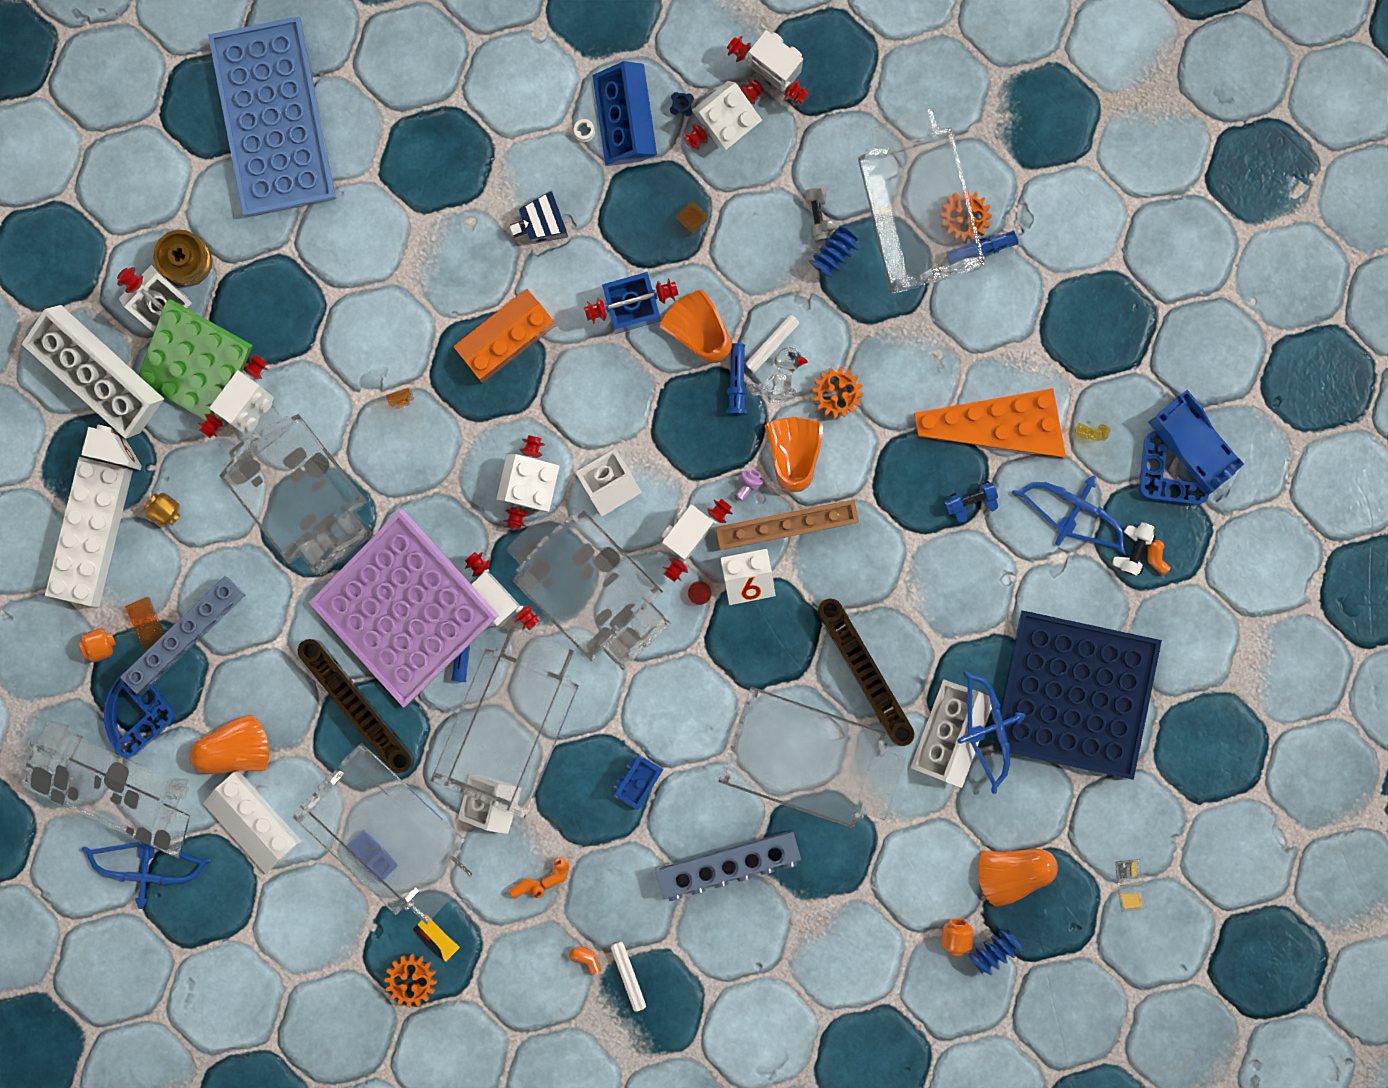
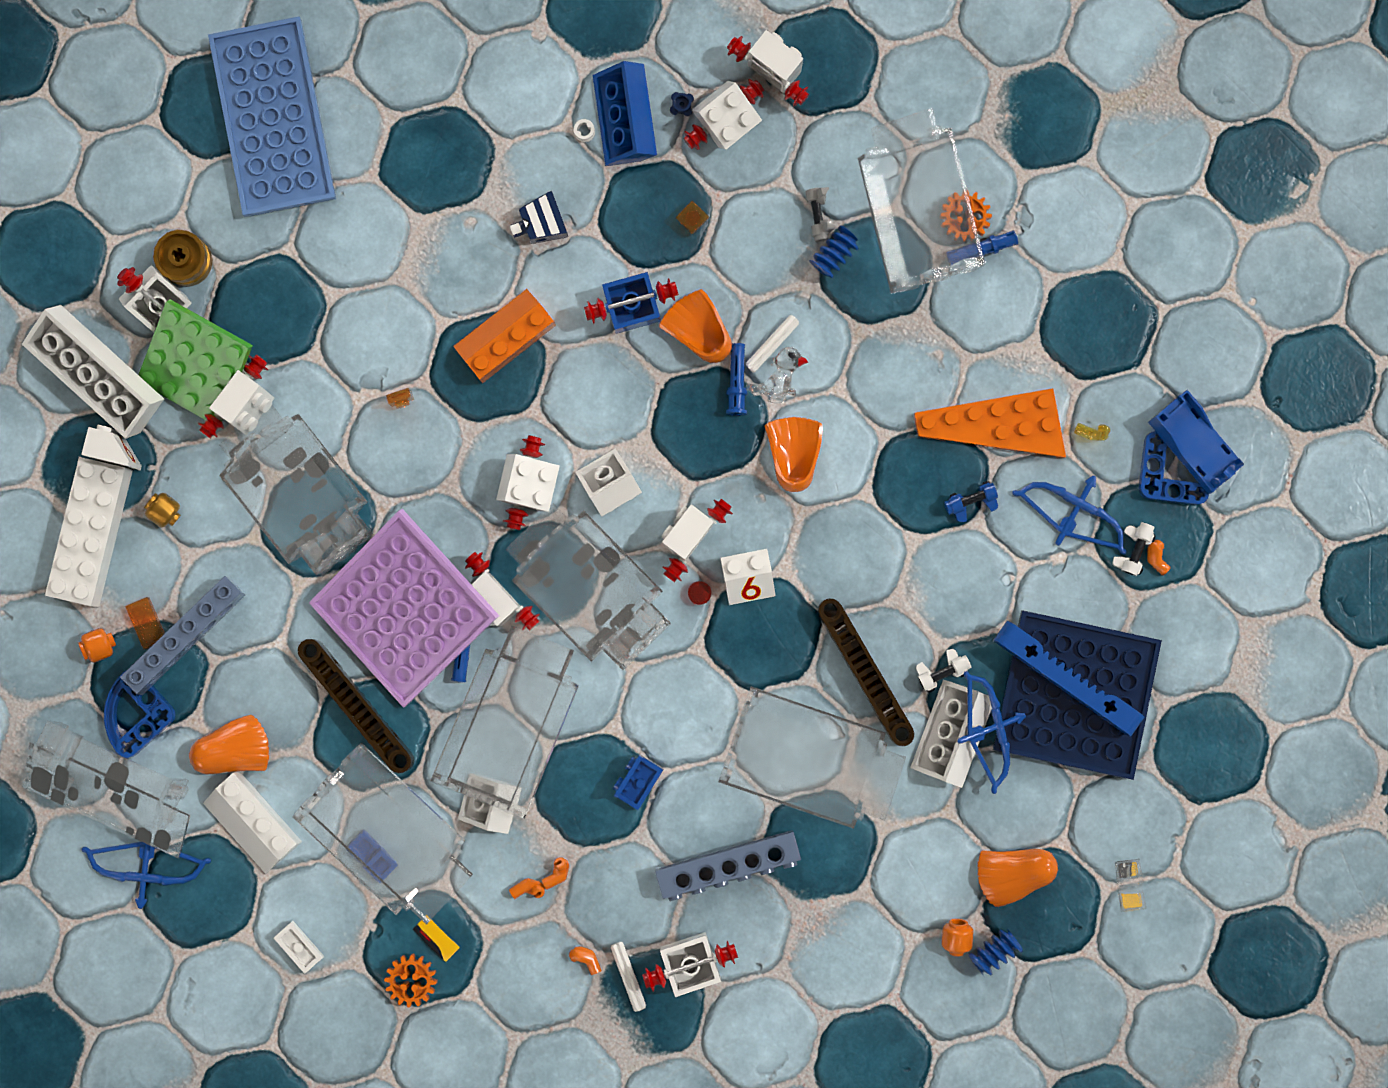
medium nougat plate [715,499,859,551] -> none
lavender plate [735,469,764,502] -> none
orange gear [812,367,864,419] -> none
none -> white plate [274,921,324,974]
none -> white brick [642,932,739,997]
none -> white piece [916,649,972,692]
none -> blue gear [993,621,1144,737]

